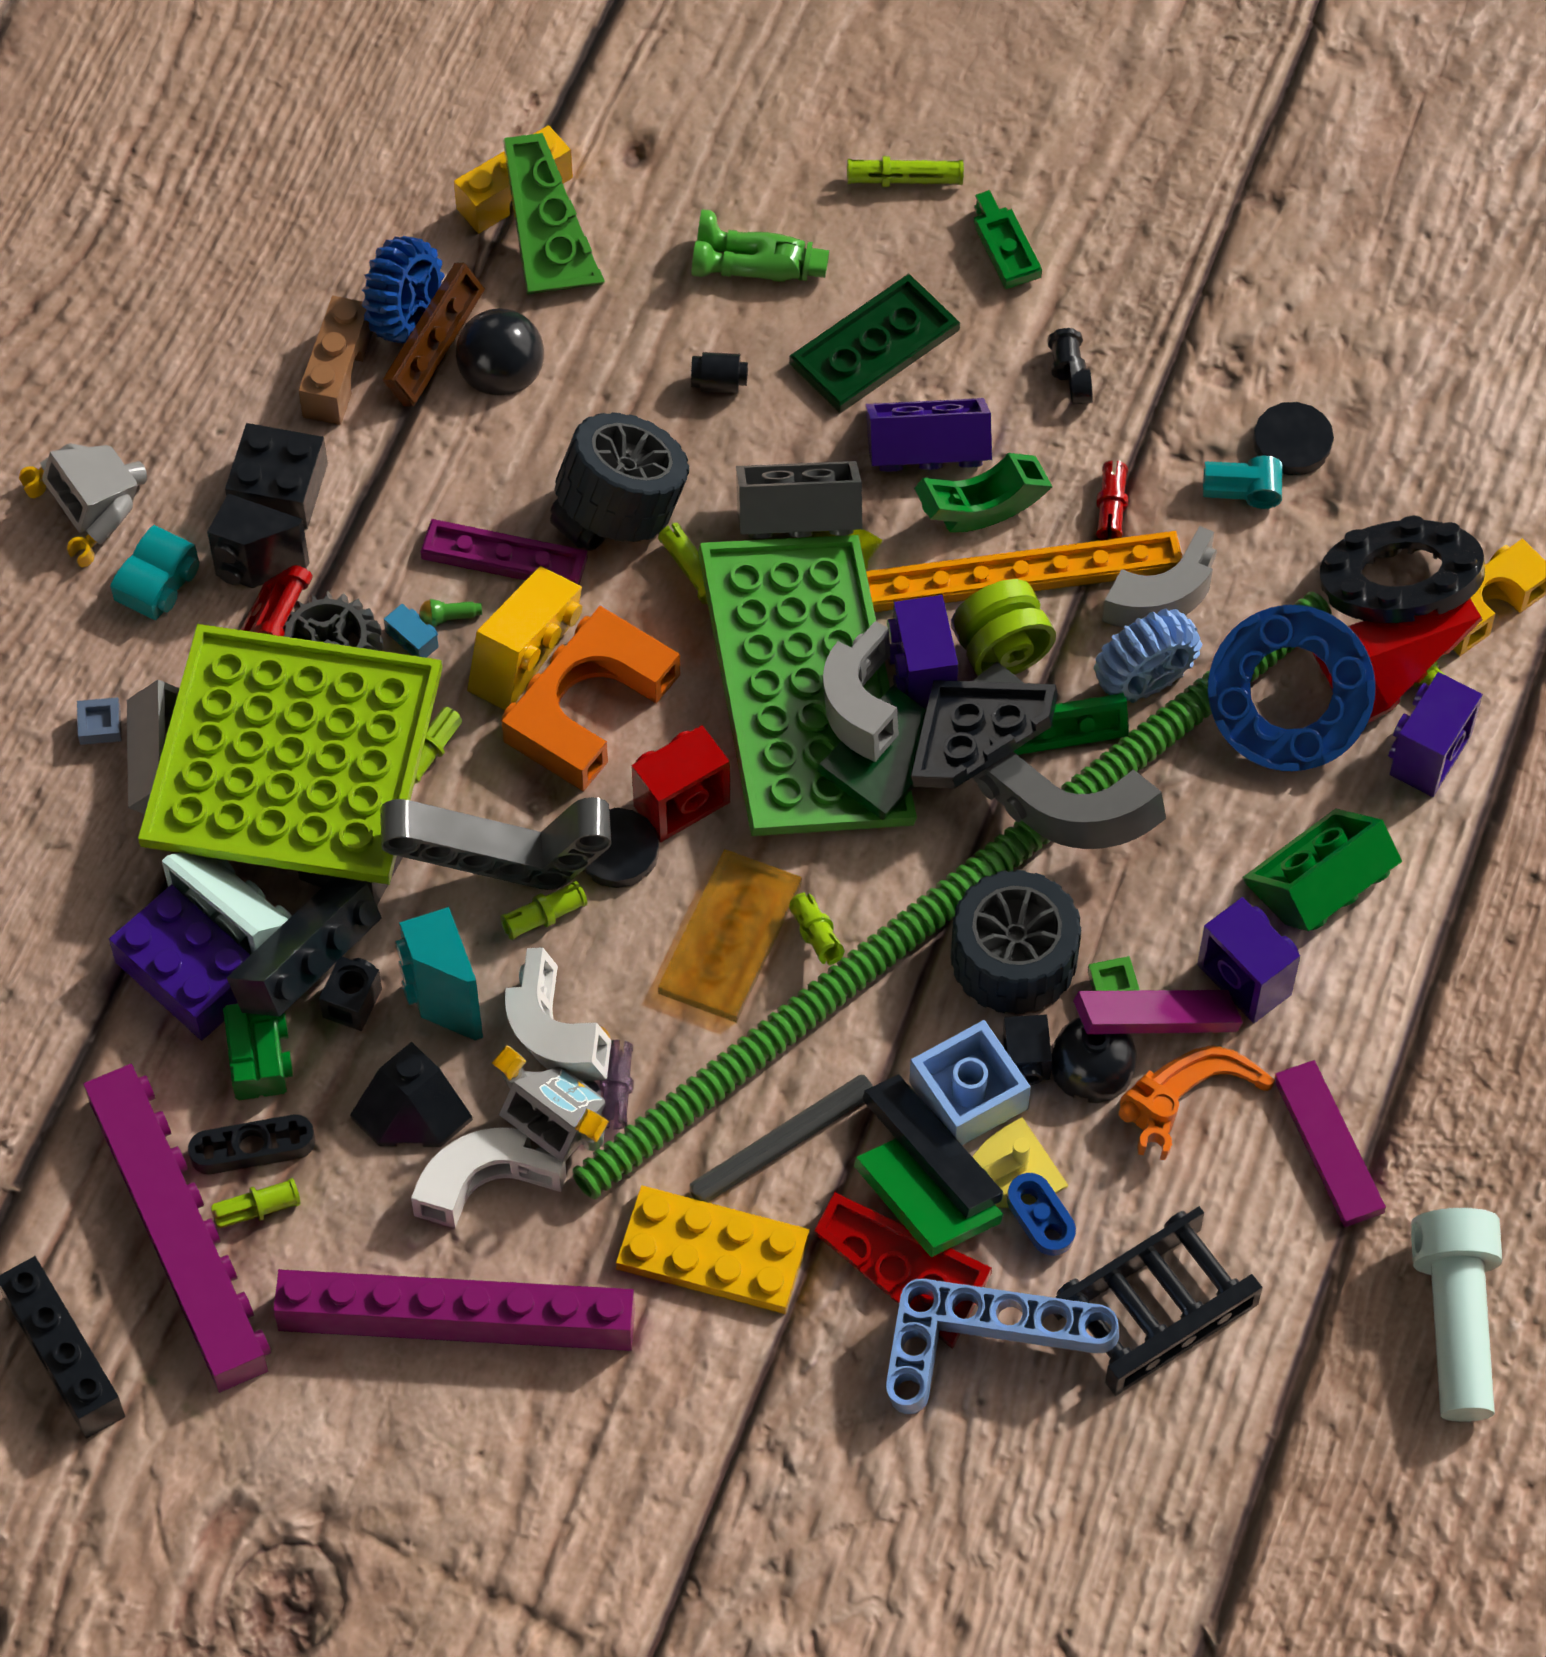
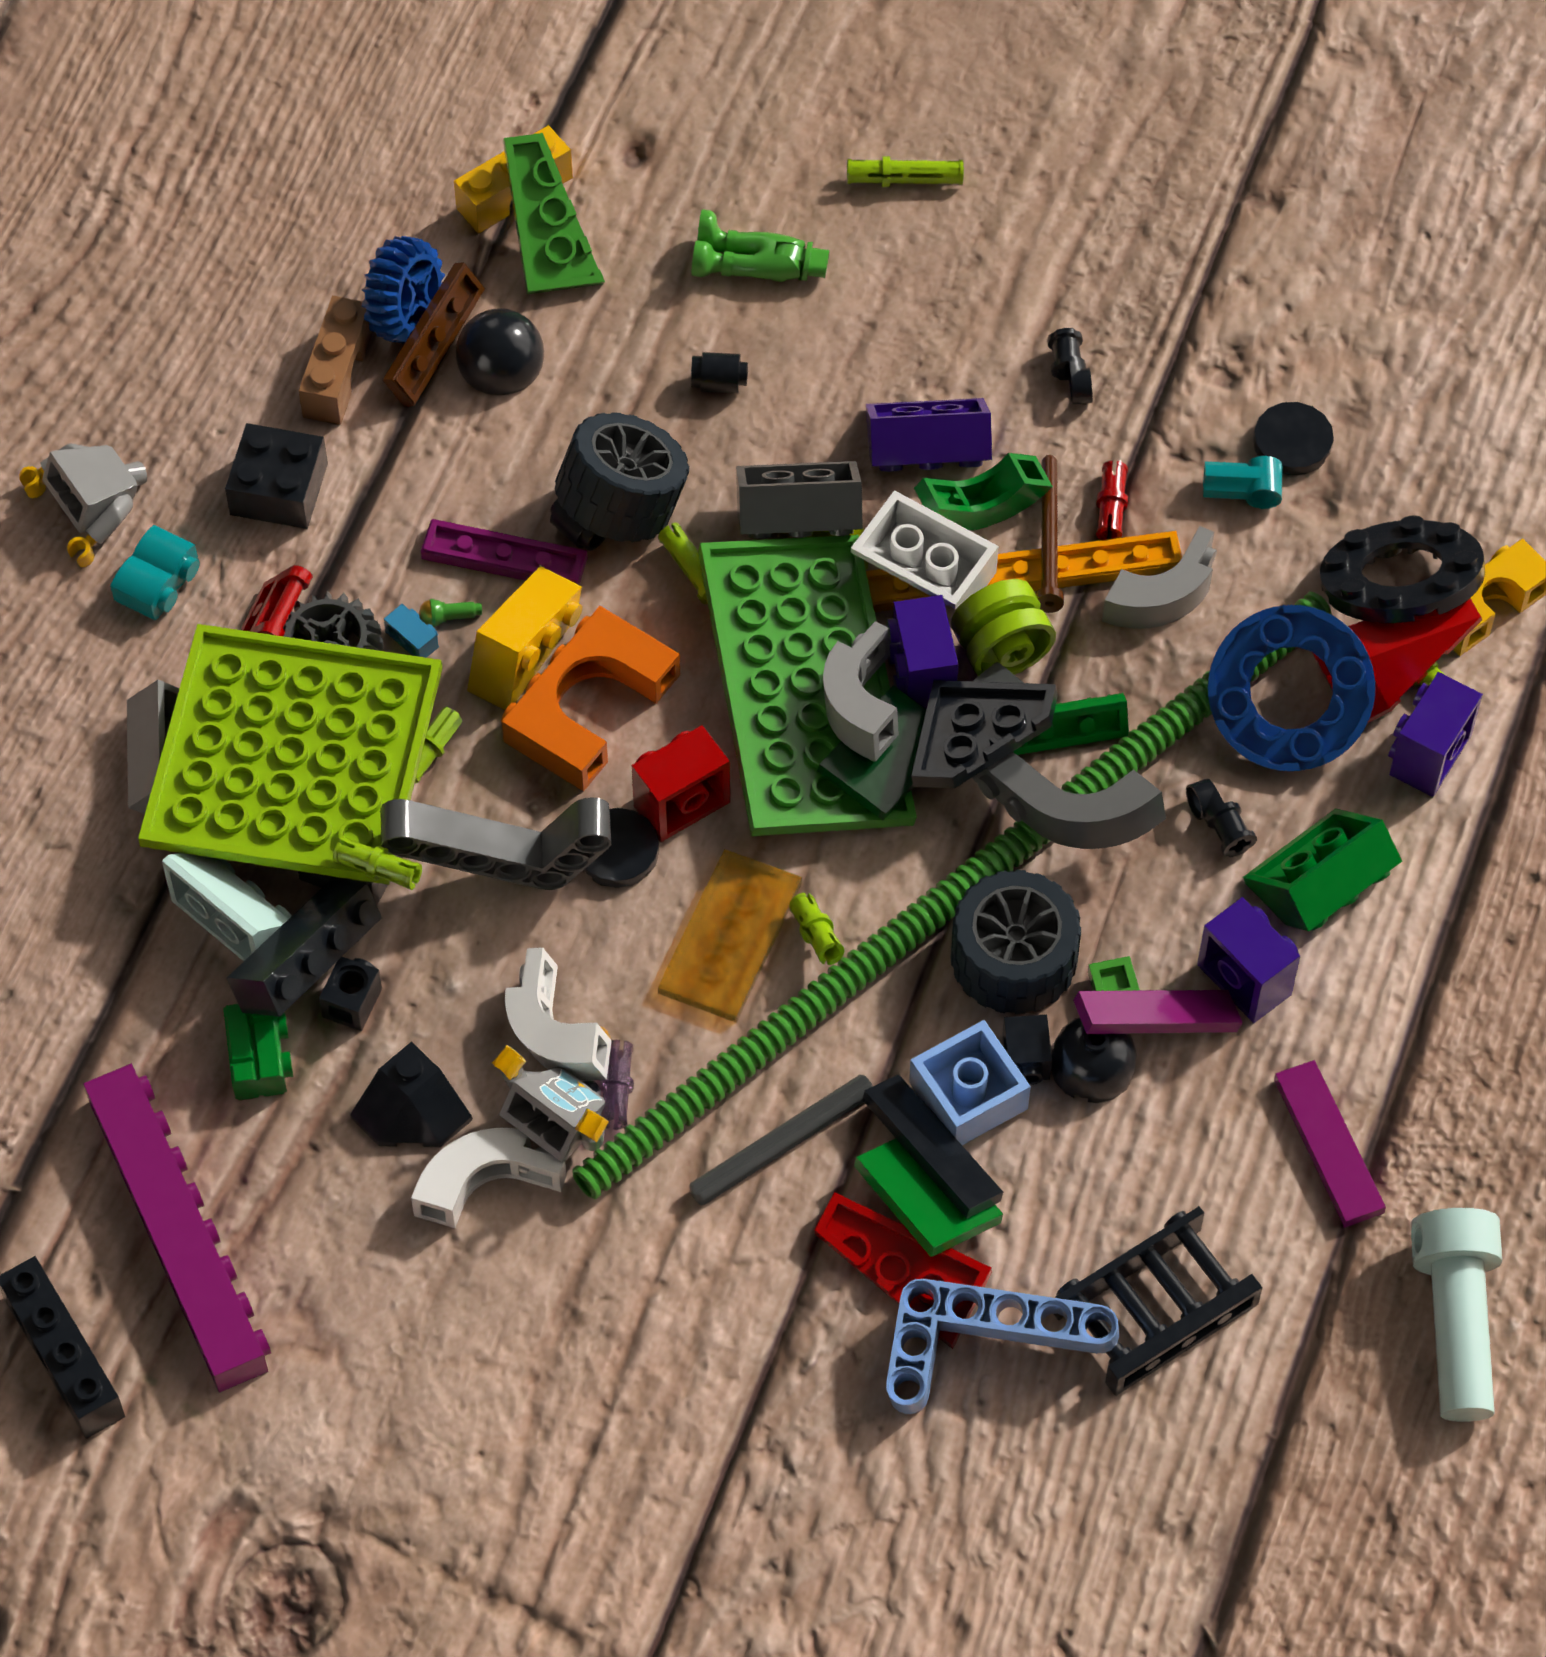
sand blue plate [77,697,122,745] -> none
dark purple brick [109,884,250,1041] -> none
black beam [188,1114,315,1175] -> none
black slope [207,494,310,588] -> none
lime axle [211,1178,301,1228] -> none
magenta brick [273,1269,635,1351] -> none
teal slope [395,907,483,1041] -> none
lime pin [500,881,588,940] -> none
yellow plate [616,1185,810,1314] -> none
dark green tile [789,273,960,414] -> none
green hinge [973,190,1042,290] -> none
light yellow shield [973,1117,1068,1208] -> none
blue plate [1007,1173,1076,1256] -> none
light blue gear [1093,609,1203,703] -> none
orange piece [1119,1045,1275,1160] -> none
none -> lime pin [333,836,422,890]
none -> white slope [851,490,999,609]
none -> reddish brown bar [1036,455,1064,613]
none -> black connector [1186,778,1257,857]

